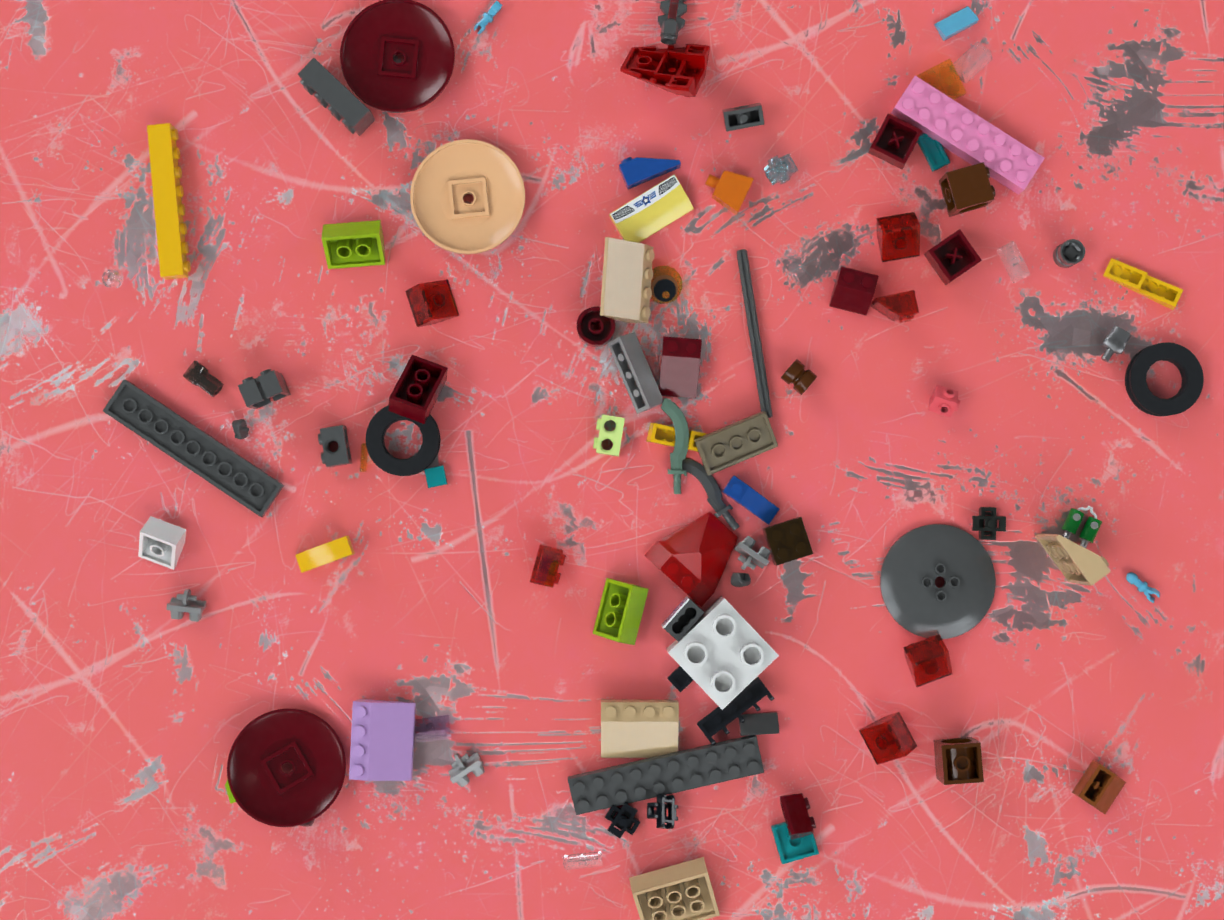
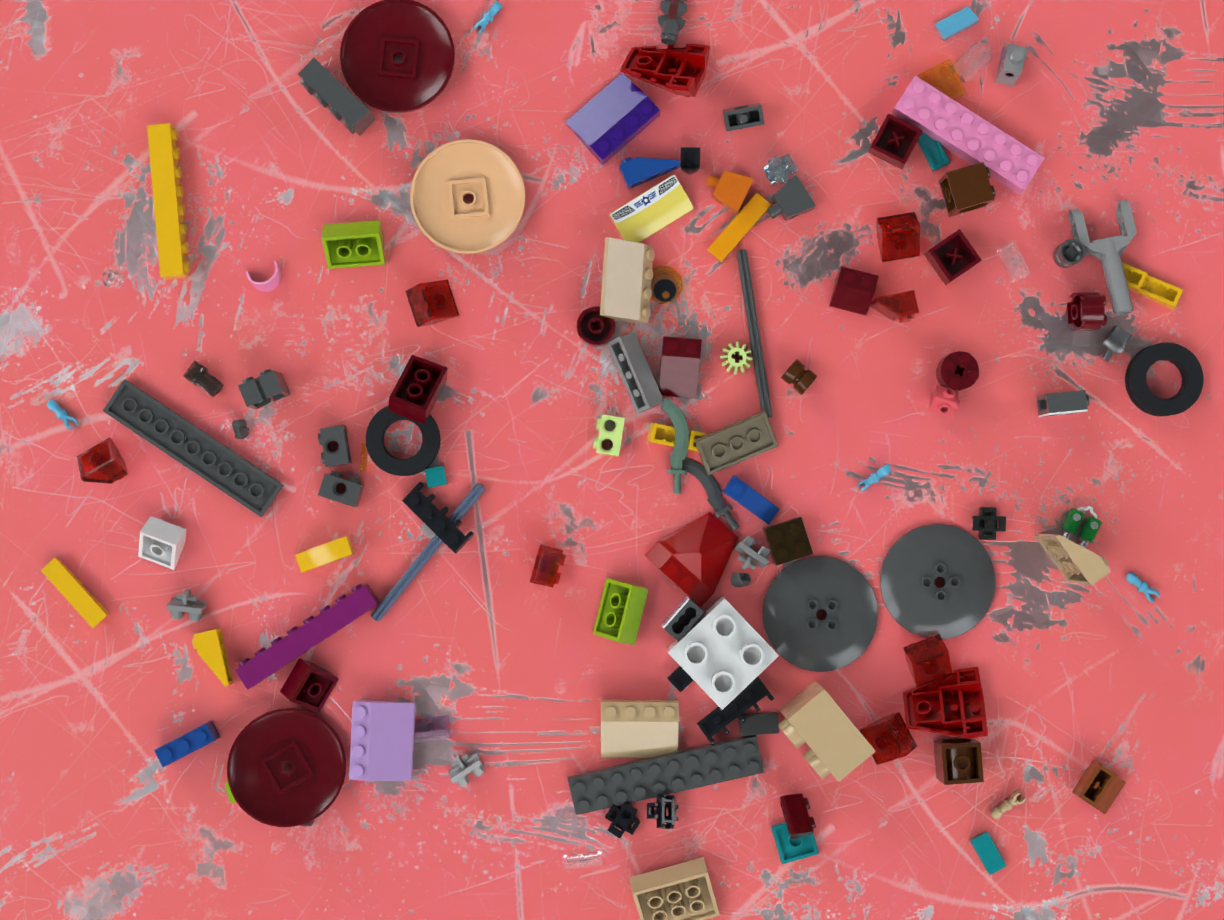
none -> yellow slope [41,557,110,628]
none -> medium azure piece [47,400,79,431]
none -> clear red slope [77,437,128,484]
none -> blue brick [154,720,220,767]
none -> yellow slope [192,628,234,687]
none -> magenta brick [235,584,380,690]
none -> bright pink helmet [246,261,281,292]
none -> dark red slope [280,658,339,712]
none -> dark grey brick [318,471,364,507]
none -> sand blue axle [371,483,485,622]
none -> black hinge [402,482,474,554]
none -> slope [565,73,660,165]
none -> black plate [681,147,700,175]
none -> light orange tile [707,193,771,263]
none -> yellowish green gear [720,341,753,374]
none -> dark grey dish [762,556,878,672]
none -> dark grey torso [767,175,816,221]
none -> tan brick [778,681,876,782]
none -> medium azure piece [857,464,892,491]
none -> red wedge [903,667,988,738]
none -> dark red brick [936,351,979,391]
none -> teal tile [969,831,1007,875]
none -> tan piece [990,790,1026,819]
none -> light grey torso [994,44,1027,87]
none -> dark grey piece [1036,390,1089,417]
none -> dark red brick [1066,292,1107,331]
none -> light grey piece [1068,199,1137,315]

